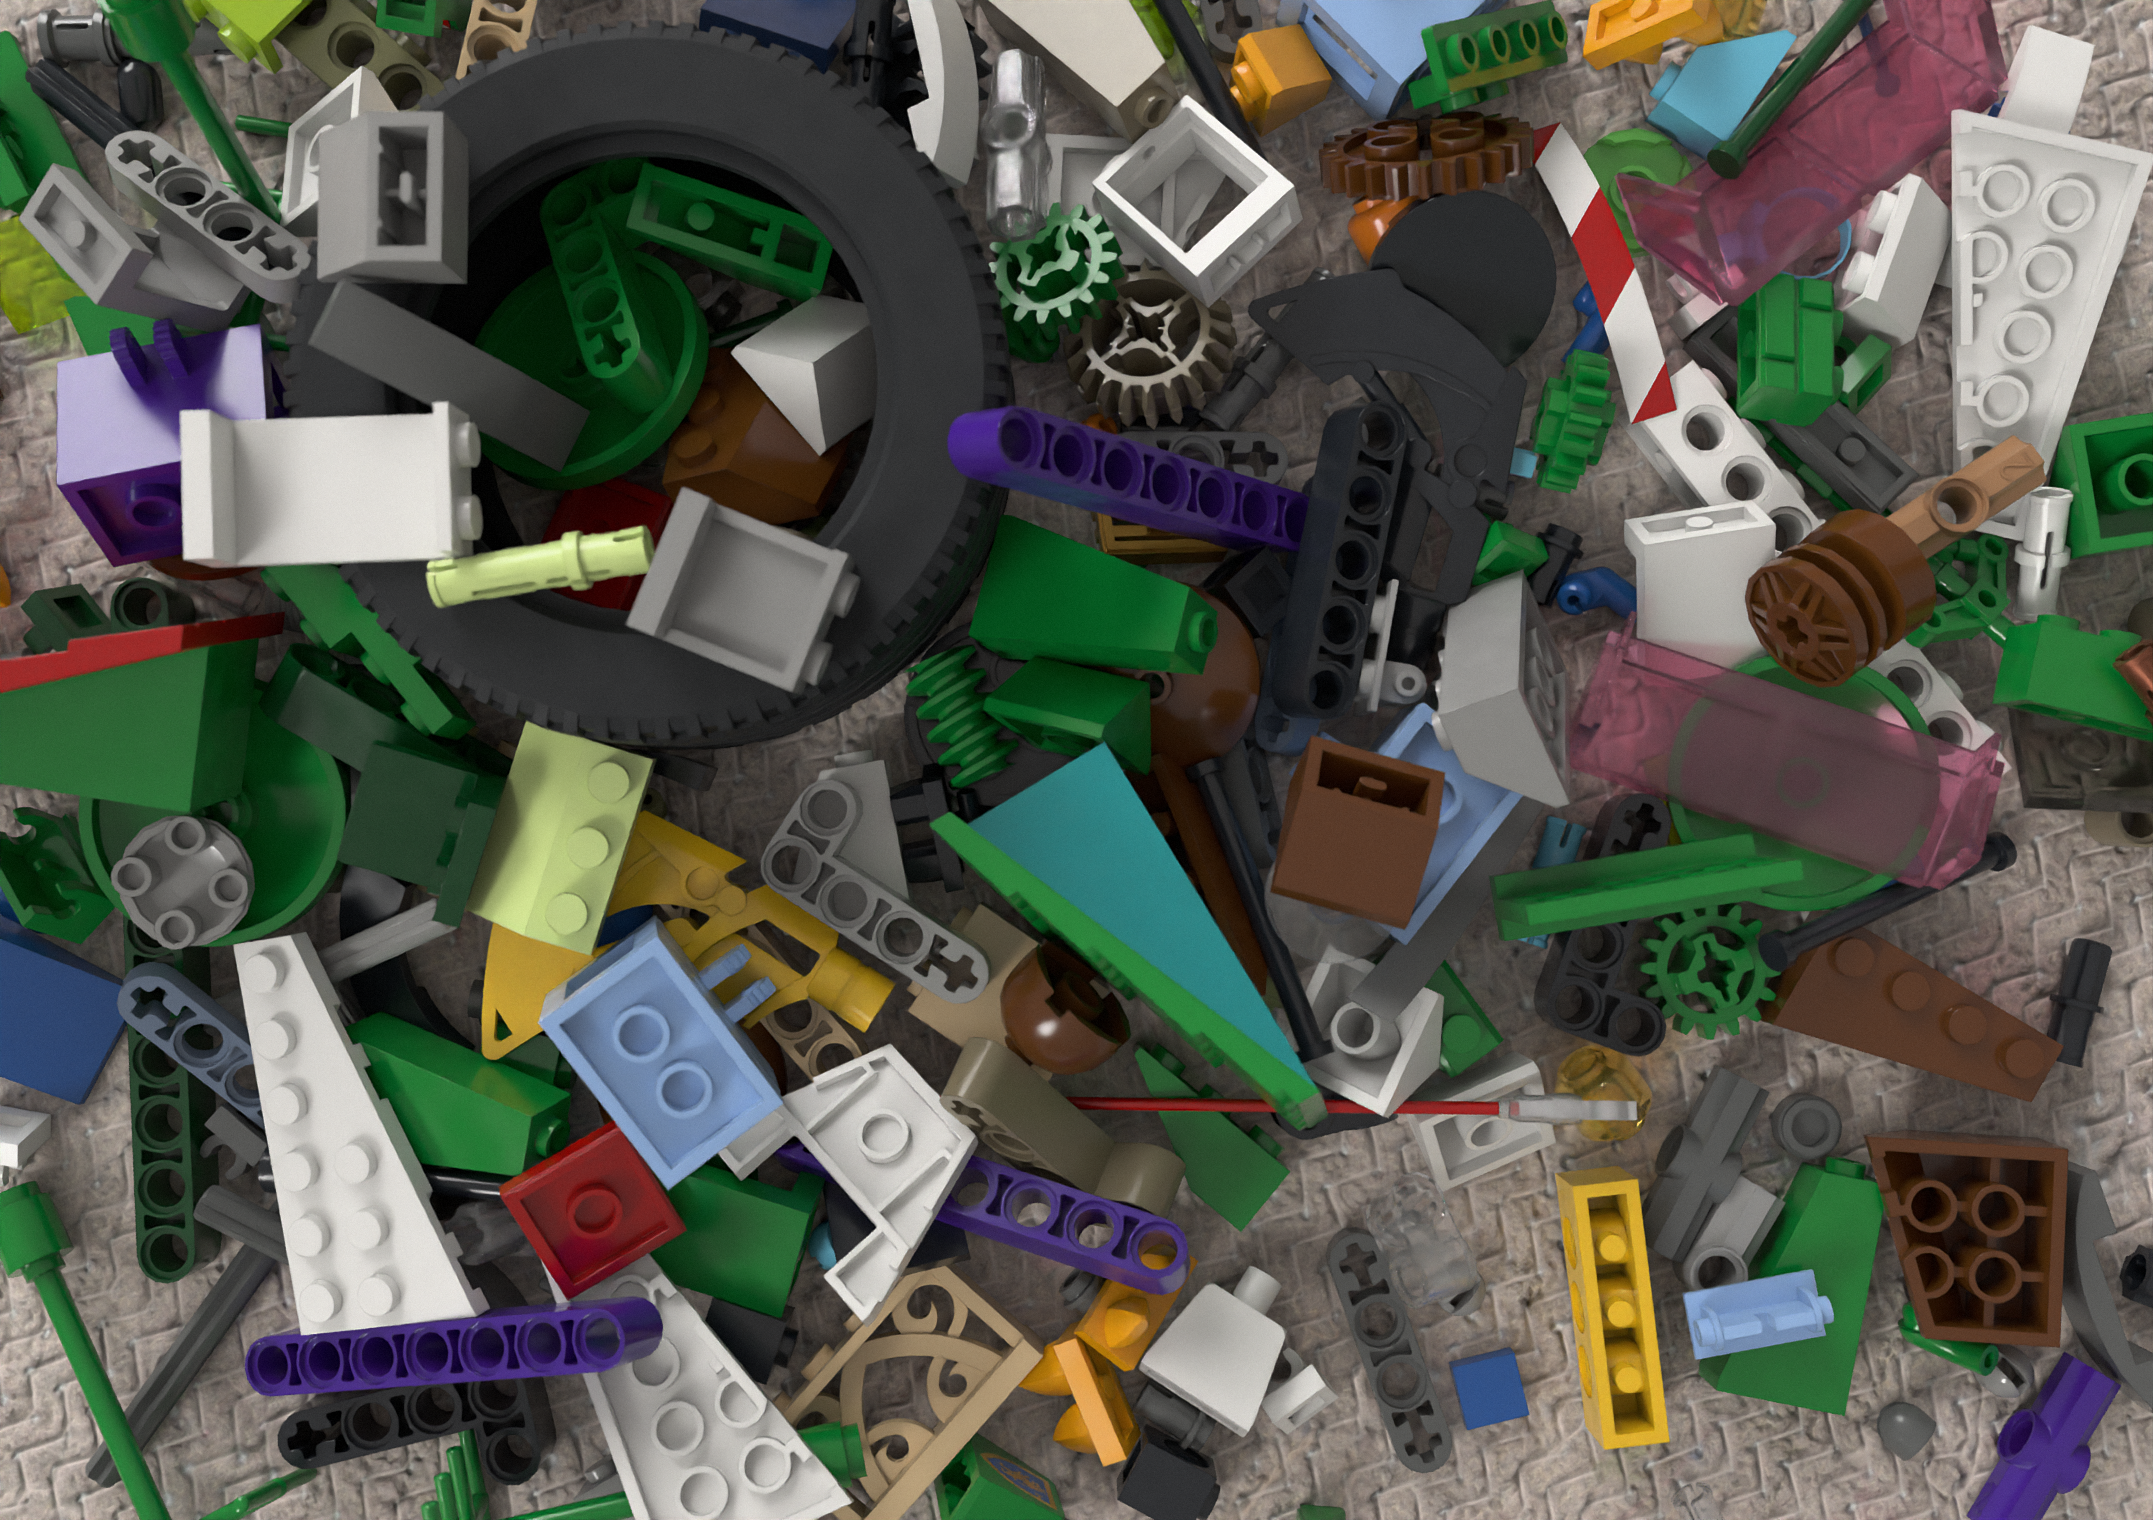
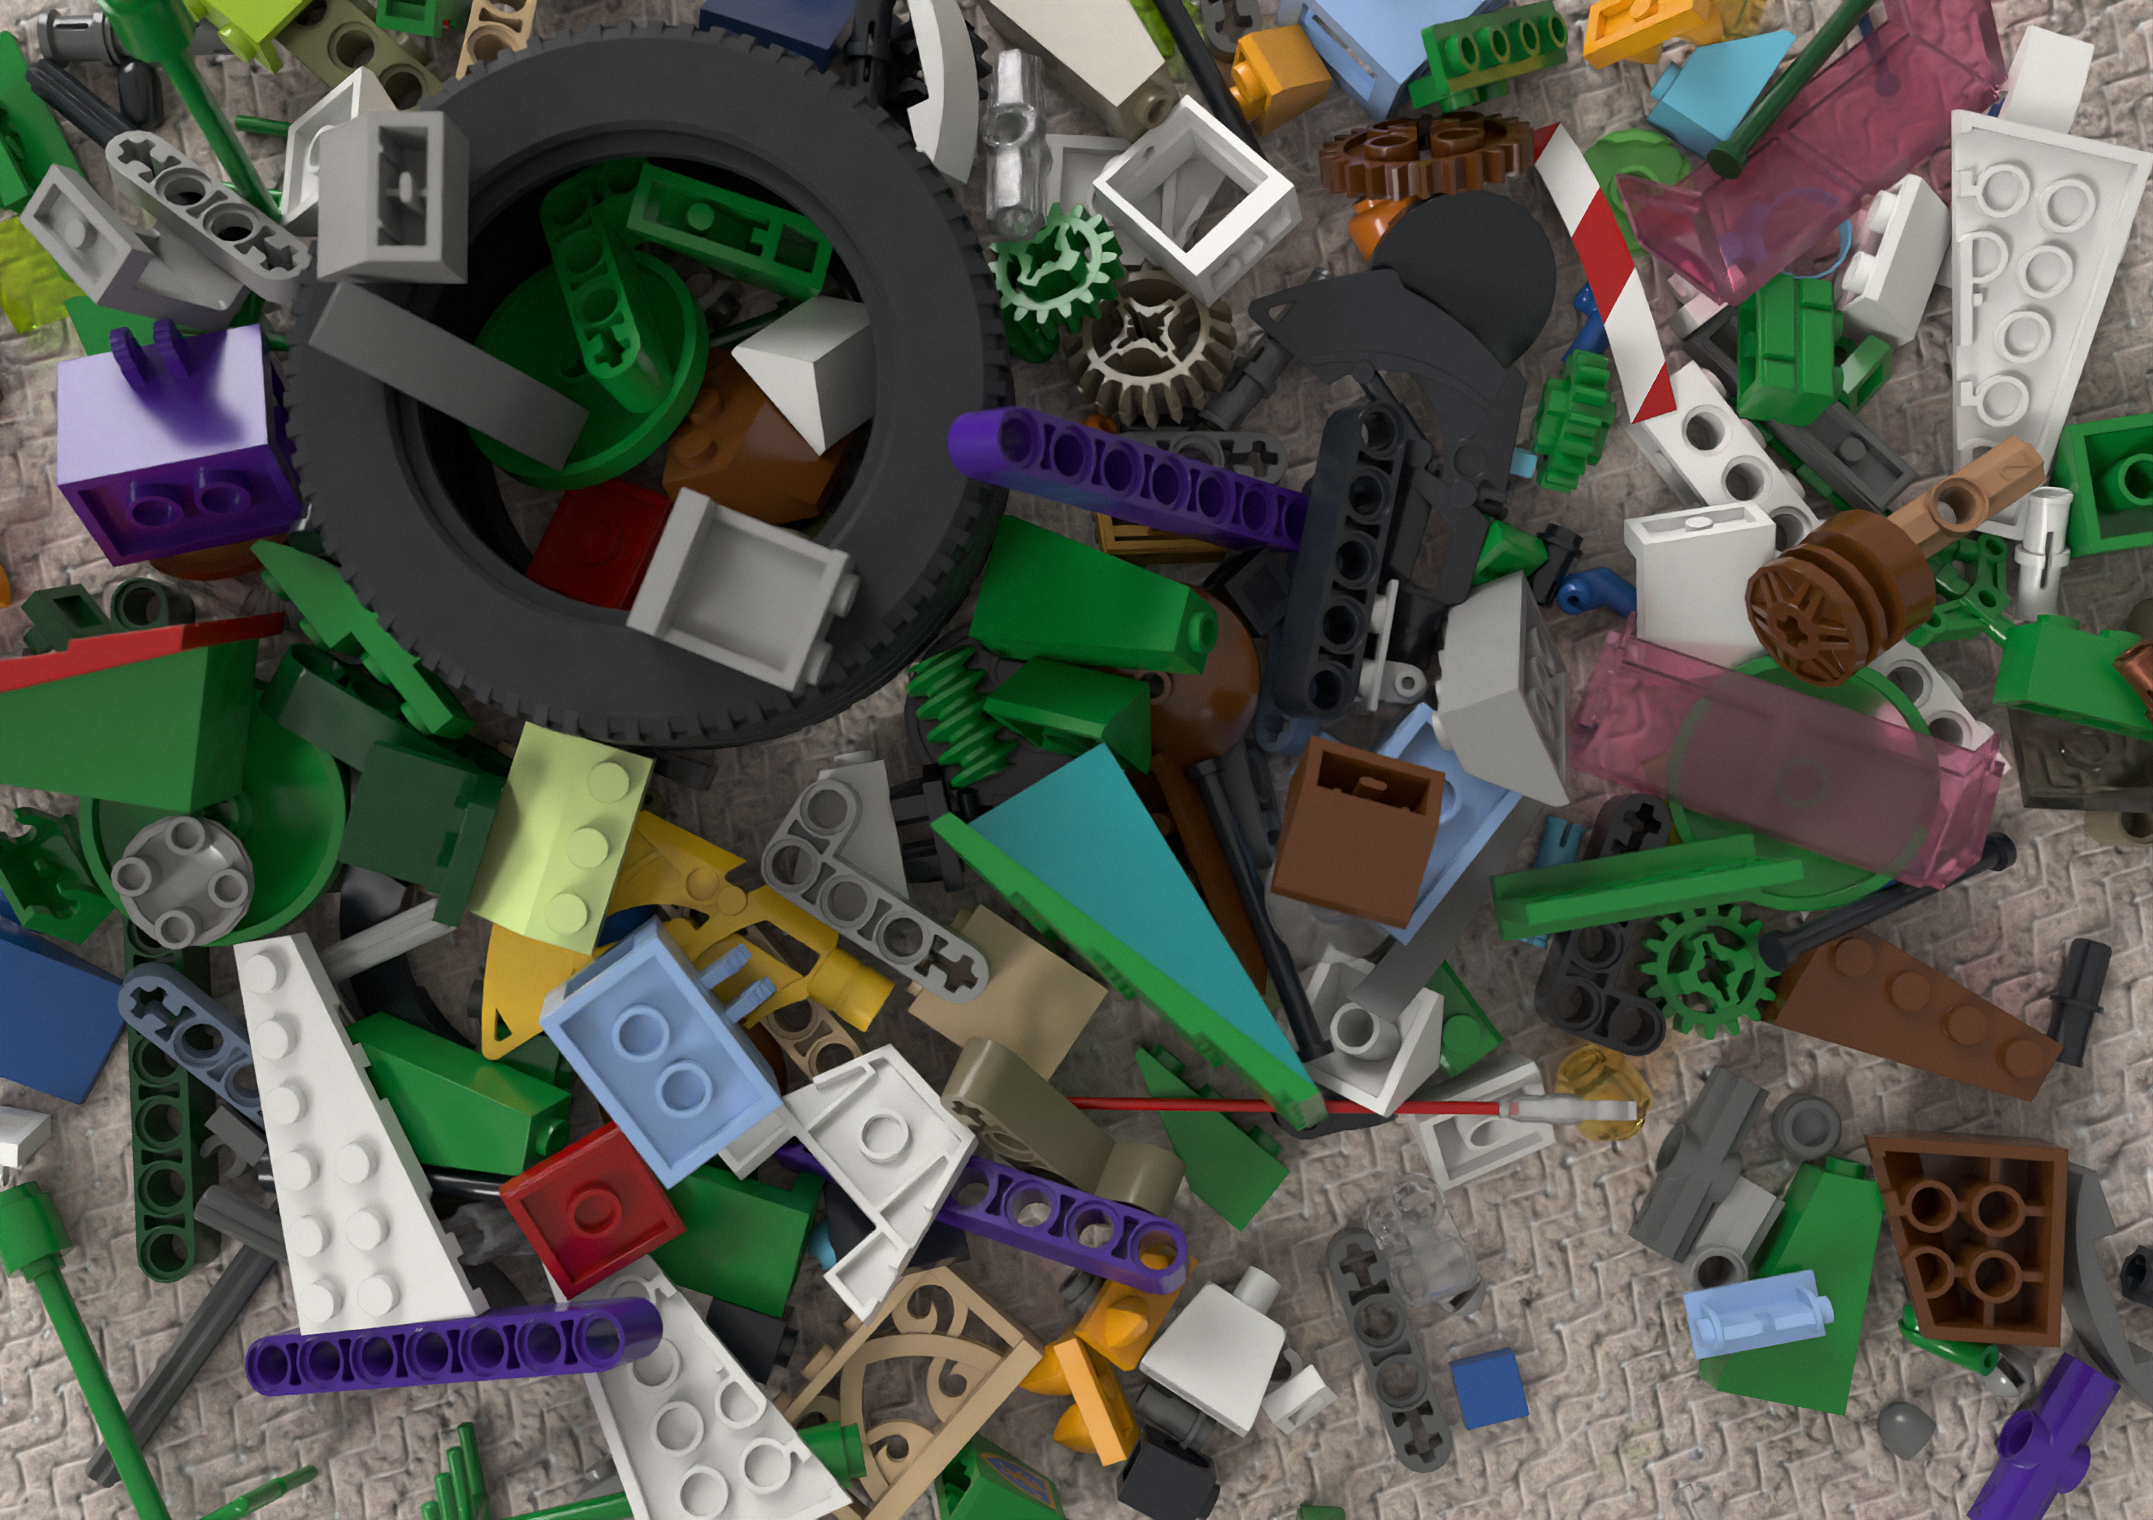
white panel [180,402,482,568] -> none
black beam [277,1376,557,1486] -> none
yellowish green pin [427,525,655,608] -> none
reddish brown cylinder [1000,941,1131,1075] -> none
yellow brick [1555,1166,1670,1450] -> none

